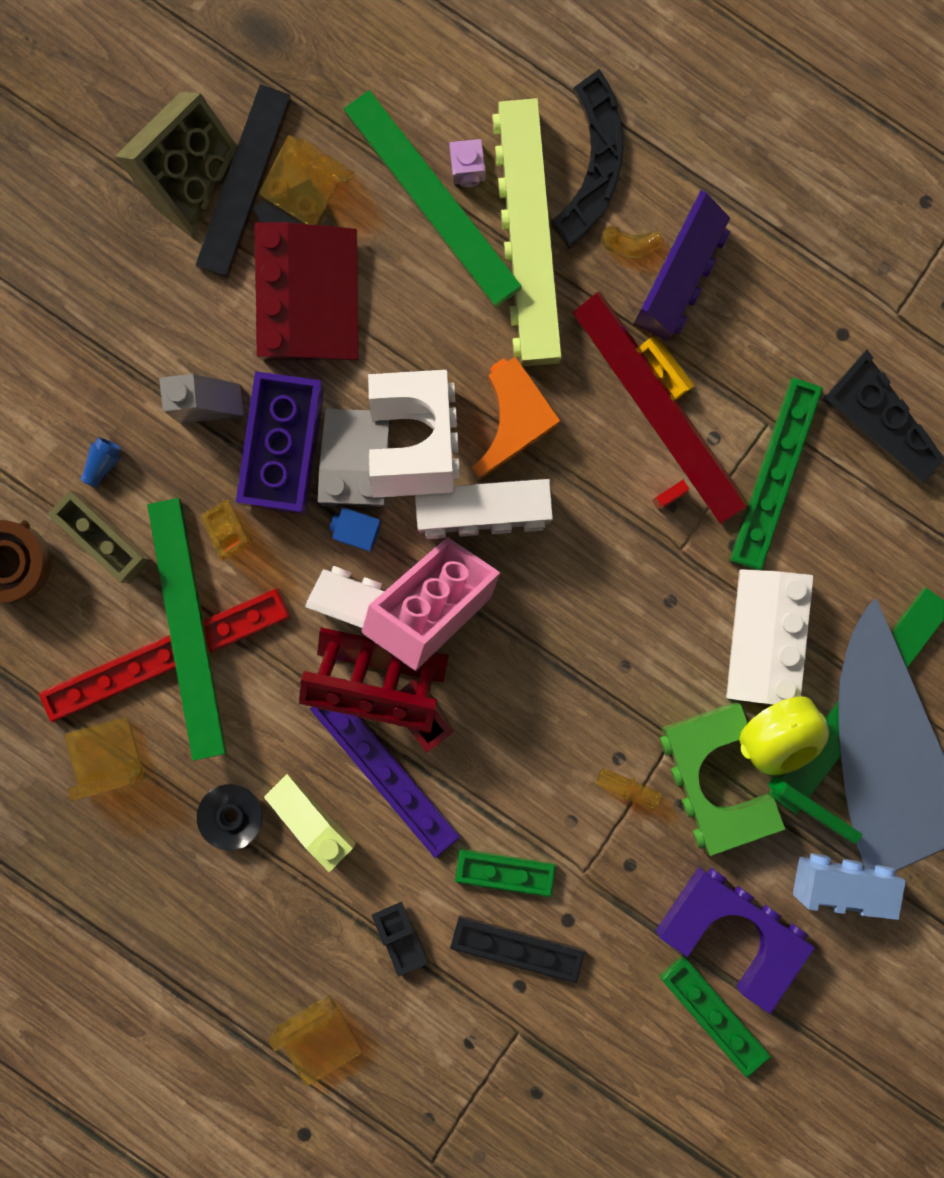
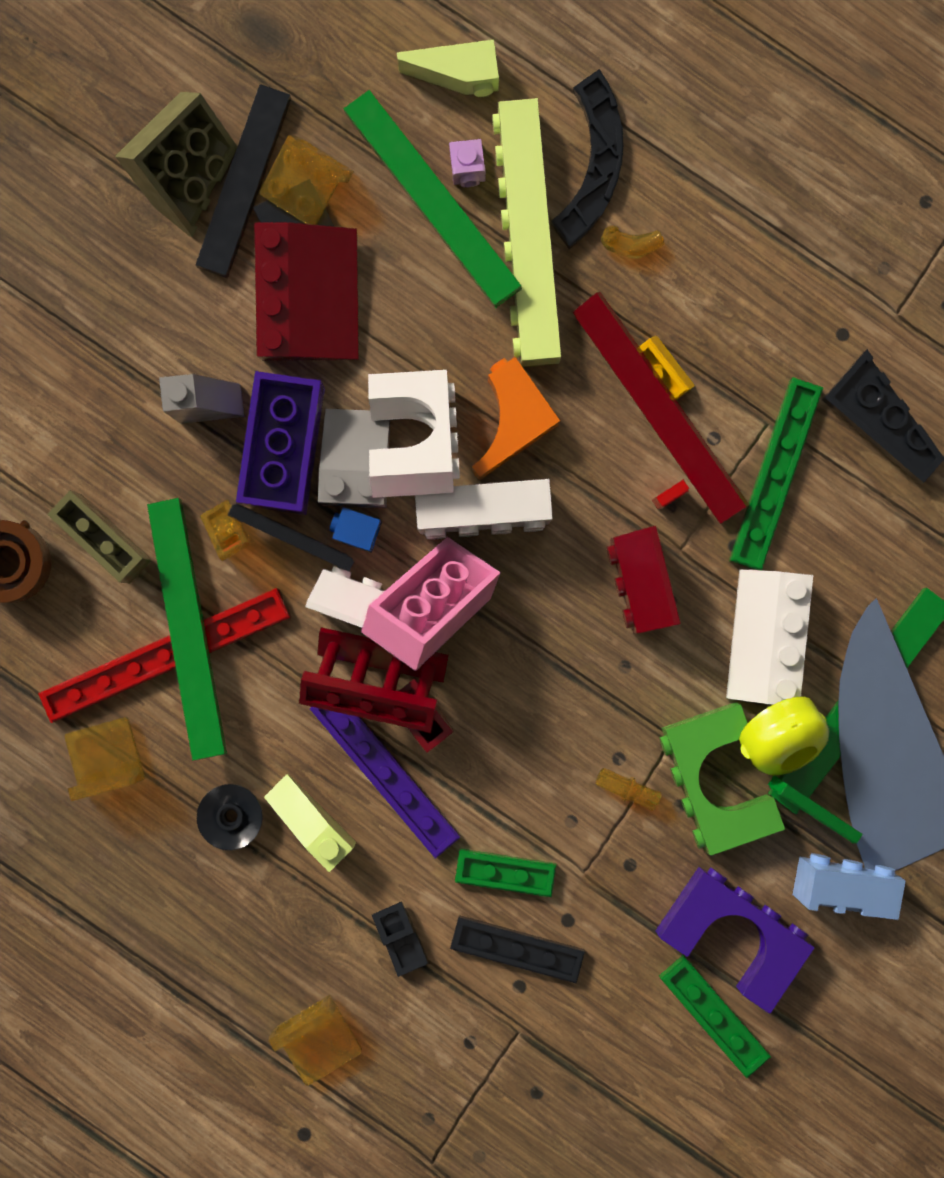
blue cone [80,437,122,488] -> none
dark purple slope [633,190,731,341] -> none
none -> black tile [228,502,354,571]
none -> yellowish green slope [397,39,499,97]
none -> dark red slope [606,526,681,634]

